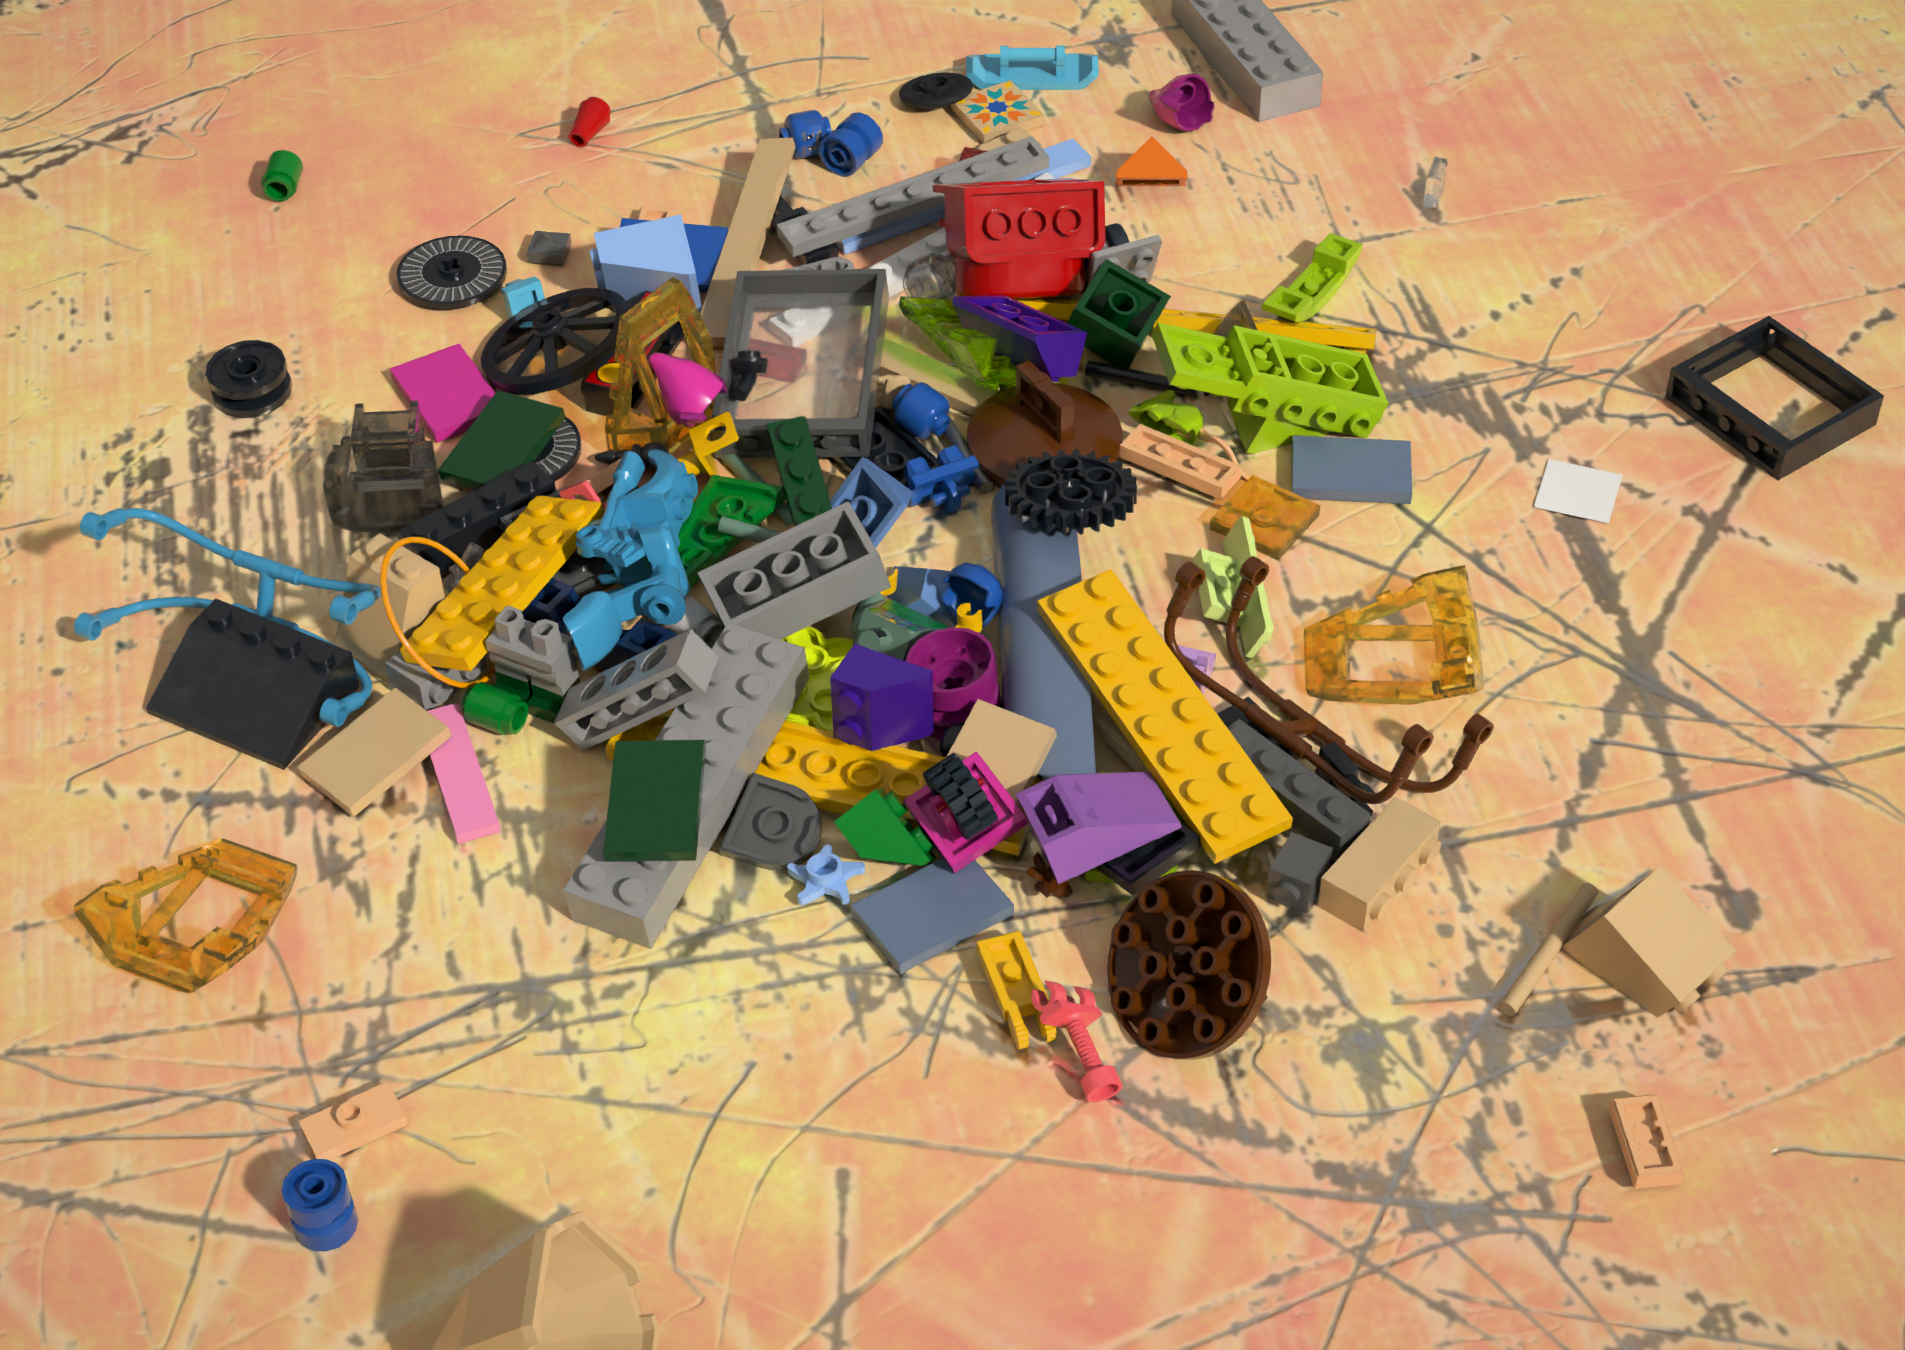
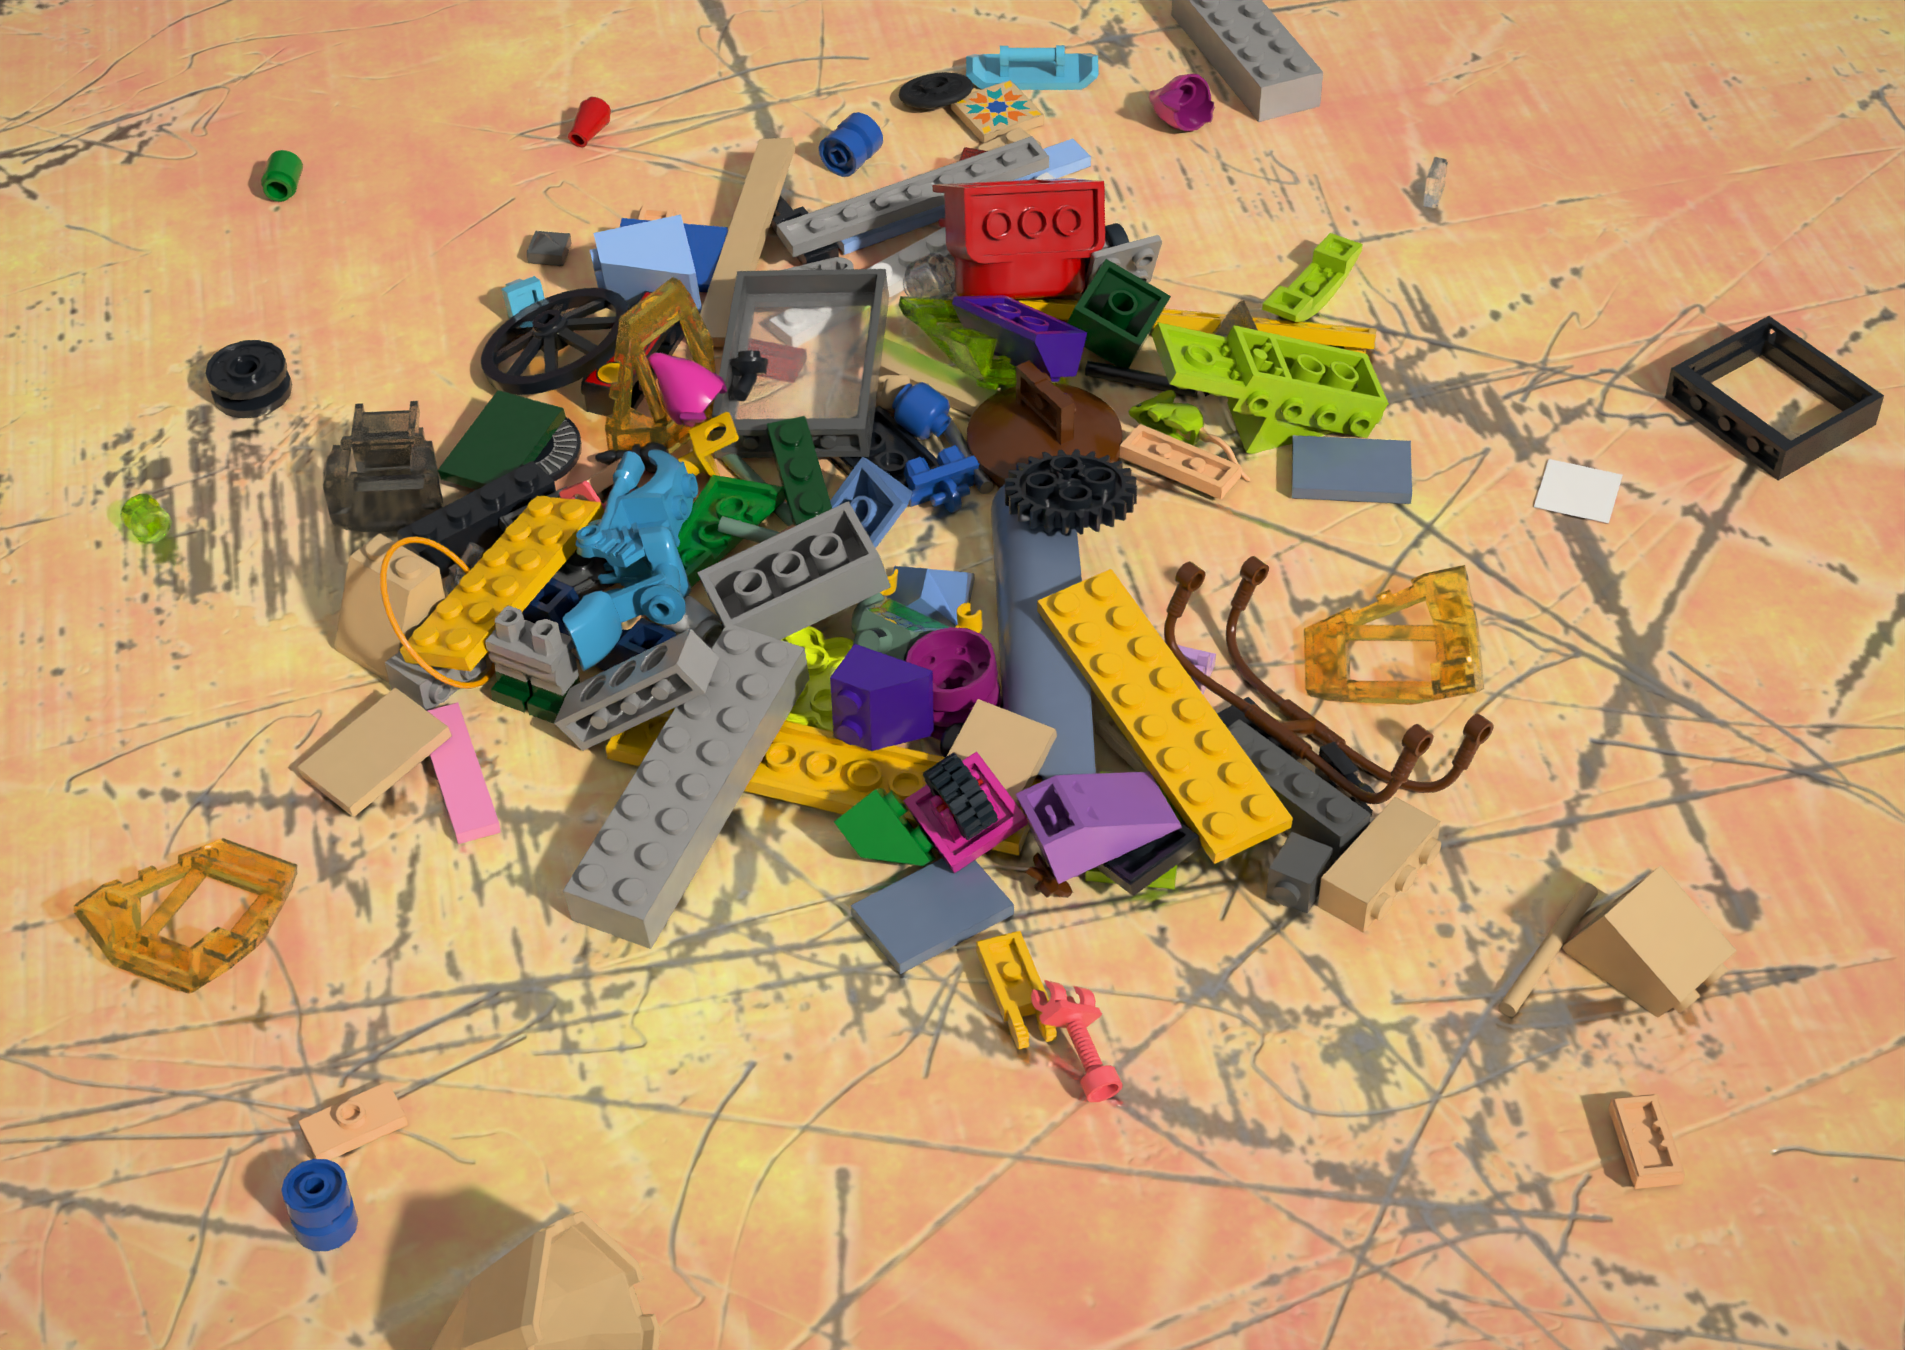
dark azure bar [74,508,381,727] -> none
black slope [146,599,360,770] -> none
dark pink tile [390,344,495,443] -> none
piece [397,235,507,309] -> none
green brick [461,682,528,735] -> none
dark green tile [603,740,706,862] -> none
dark grey tile [719,773,822,870] -> none
blue head [779,110,832,159] -> none
light blue animal [787,844,865,905] -> none
blue hair [941,562,1003,628] -> none
reddish brown bracket [1107,870,1271,1060] -> none
orange slope [1115,136,1187,186] -> none
yellowish green bracket [1193,516,1274,659] -> none
clear yellow tile [1210,475,1321,561] -> none
none -> clear neon green wheel [120,493,172,544]

